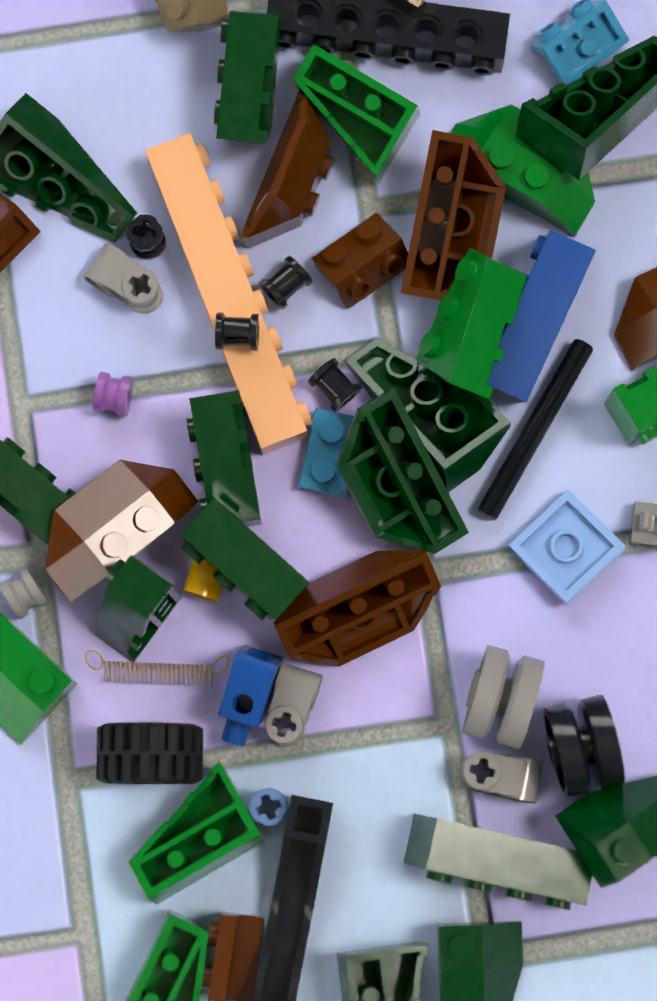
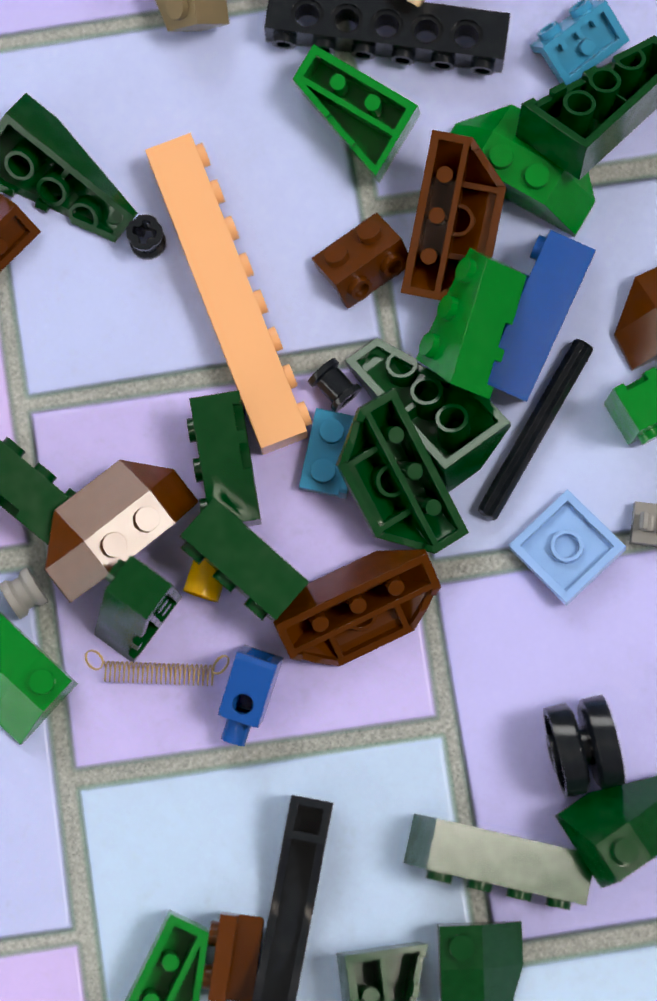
light grey piece [83,243,163,313] -> none
medium lavender wheel [93,371,133,417] -> none
black tyre [96,722,203,784] -> none
green wedge [128,761,266,904] -> none
dark green wedge [214,9,282,143] -> none
black bush [215,312,260,351] -> none
reddish brown wedge [240,88,335,248] -> none
medium blue bush [249,788,289,826] -> none
black bush [259,255,313,310] -> none
light grey piece [265,663,323,747] -> none
light grey piece [459,752,543,804] -> none
light grey wheel [462,645,545,750] -> none

